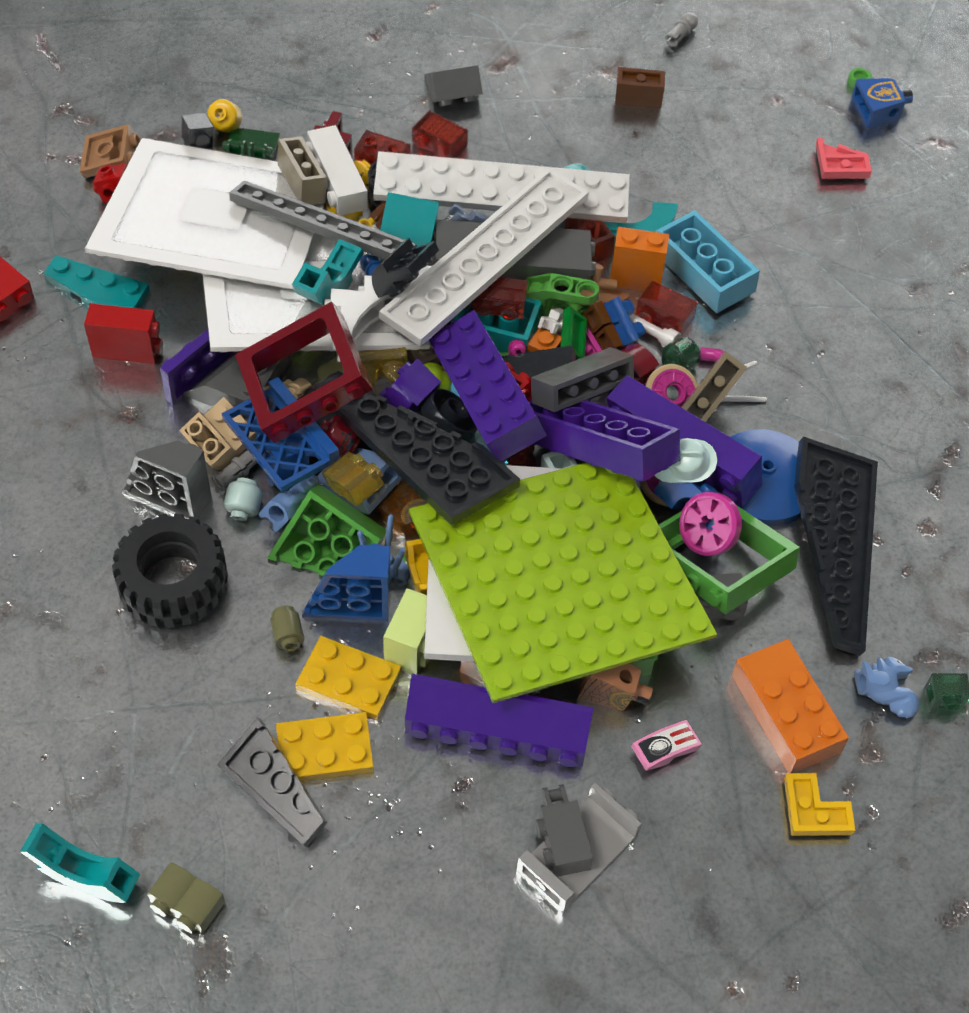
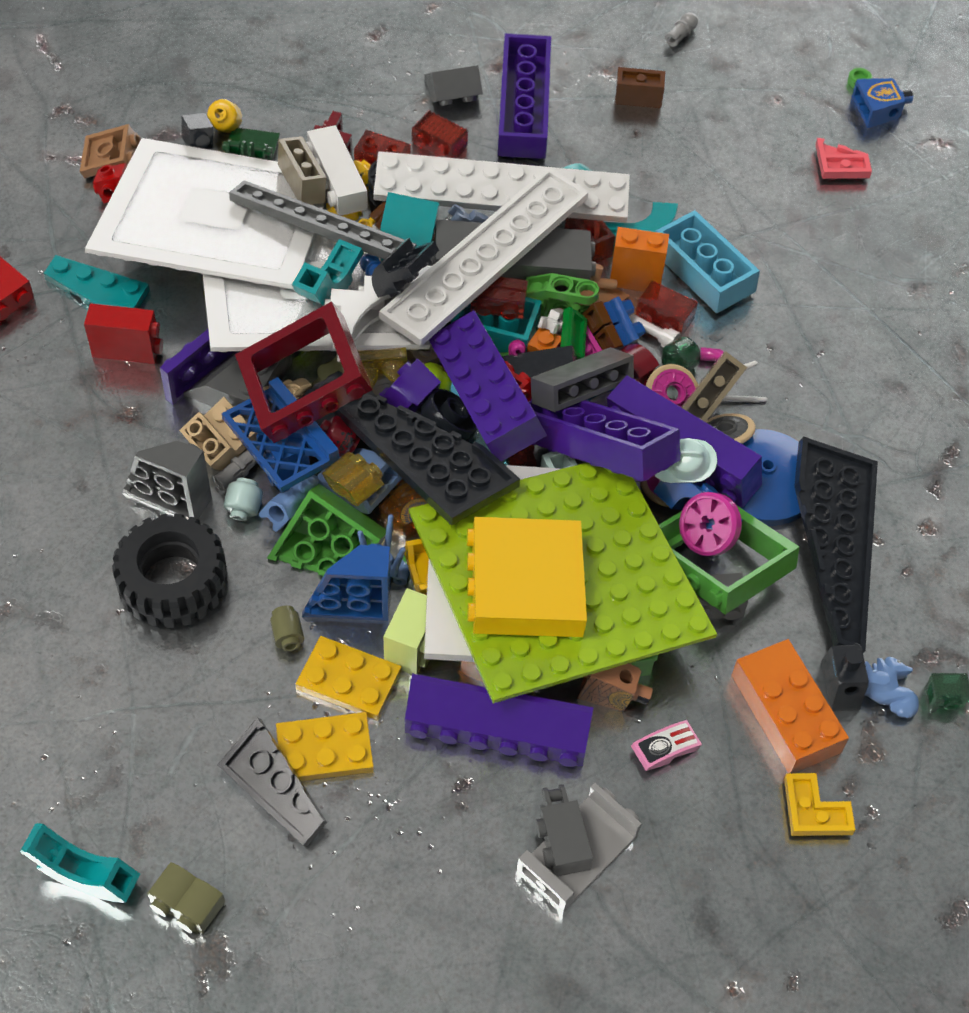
none -> yellow brick [467,517,587,637]
none -> dark purple brick [497,33,551,159]
none -> dark grey wheel [706,413,755,444]
none -> black torso [821,645,868,711]

